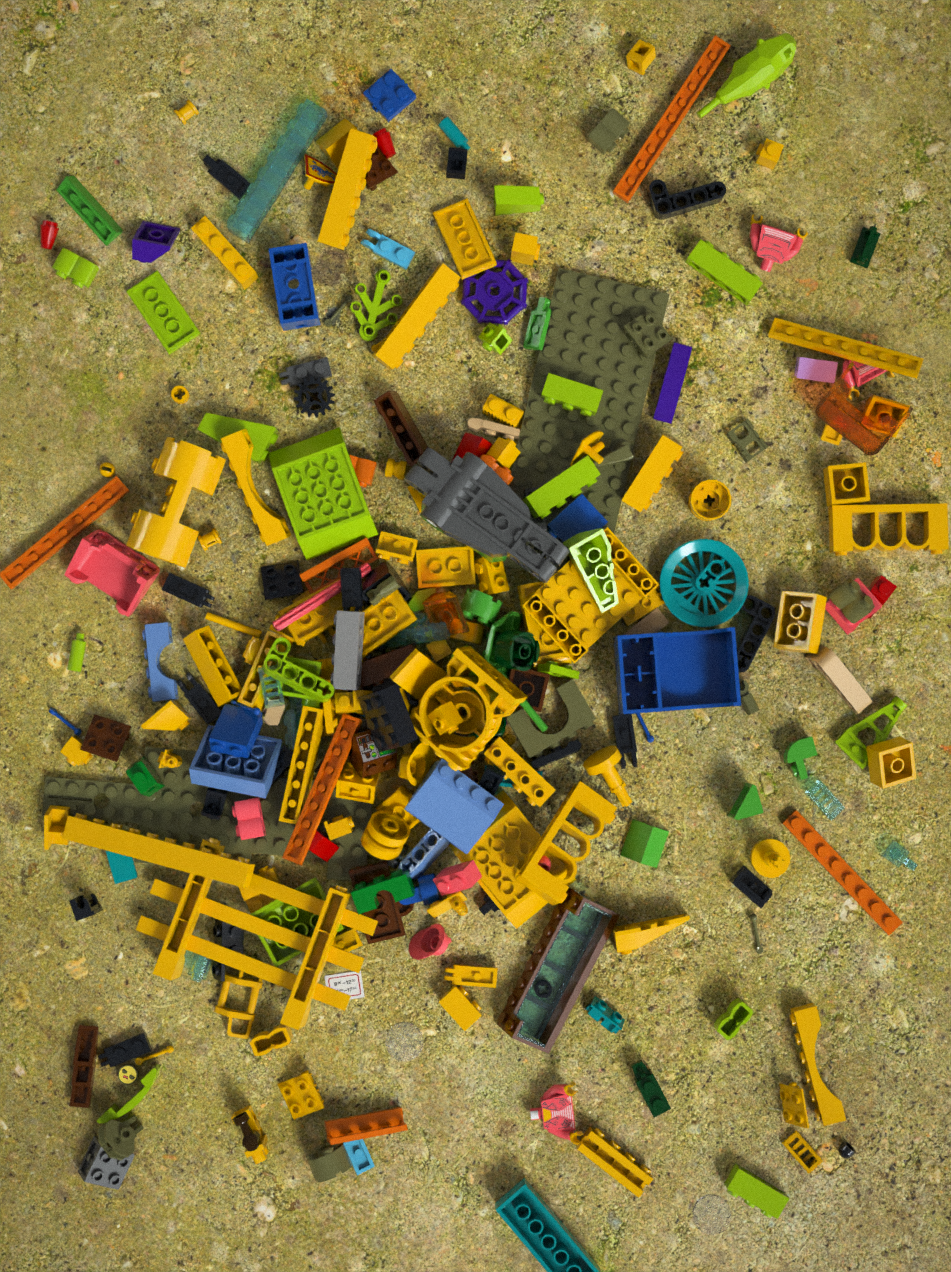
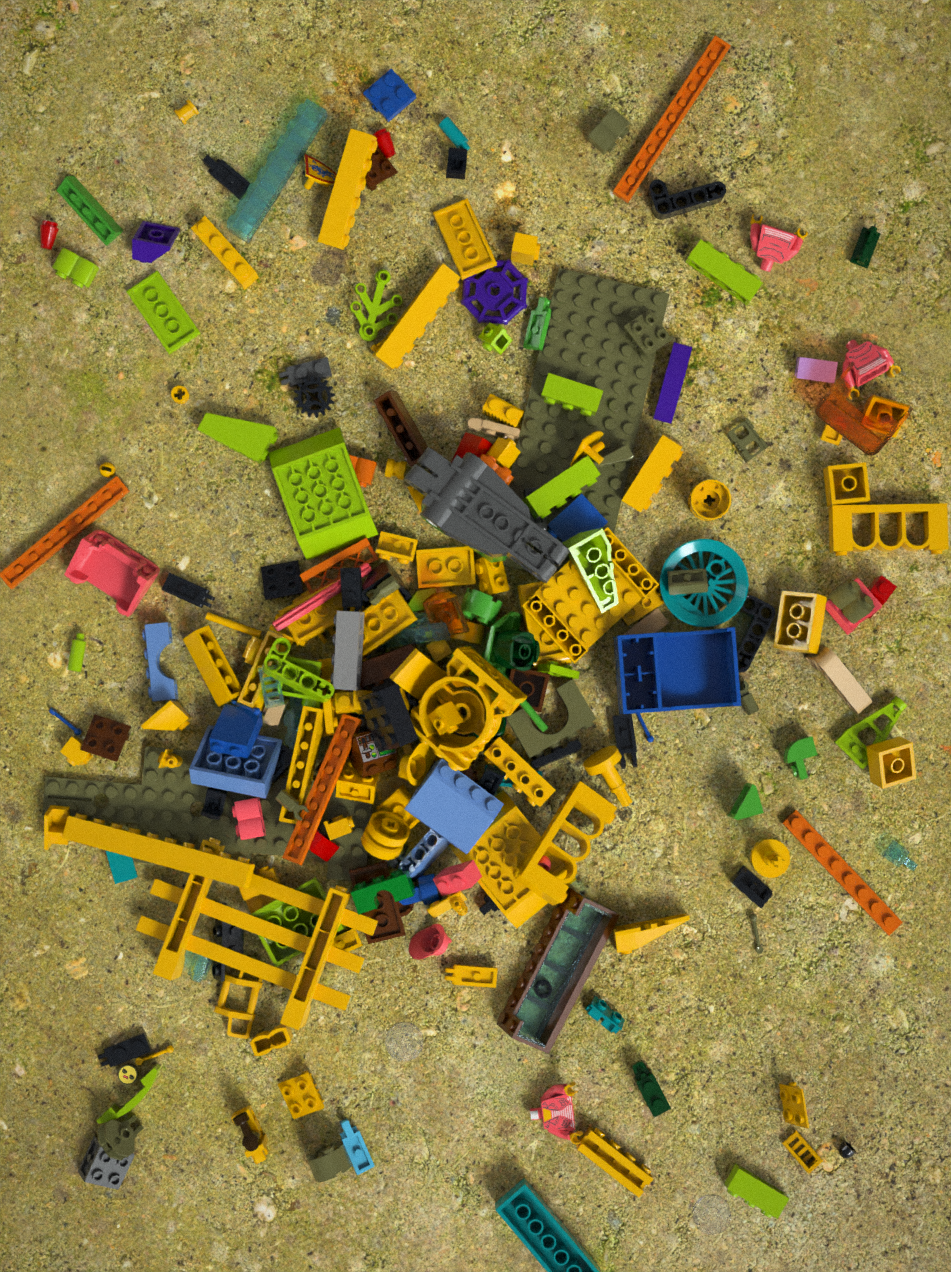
black hinge [69,893,103,921] -> none
reddish brown slope [69,1025,99,1108] -> none
green torso [125,756,165,797] -> none
yellow cylinder [126,437,226,568] -> none
black hinge [176,672,222,725] -> none
yellow bush [197,528,223,551] -> none
yellow arch [221,429,291,546] -> none
blue plate [269,243,321,331] -> none
yellow slope [315,118,358,169] -> none
olive hinge [324,295,353,327] -> none
orange fence [324,1107,408,1145] -> none
white sticker [325,970,365,999] -> none
medium azure hinge [360,229,415,270] -> none
yellow brick [438,985,482,1031] -> none
lime slope [493,185,544,216] -> none
bright green slope [620,819,669,868] -> none
yellow brick [626,39,656,75] -> none
lime piece [696,33,796,119] -> none
lime brick [714,998,753,1040] -> none
yellow brick [756,138,784,170] -> none
yellow plate [768,318,924,379] -> none
yellow arch [789,1003,846,1126] -> none
clear light blue slope [805,780,845,821] -> none
none -> olive bar [275,789,309,821]
none -> olive slope [667,568,708,595]

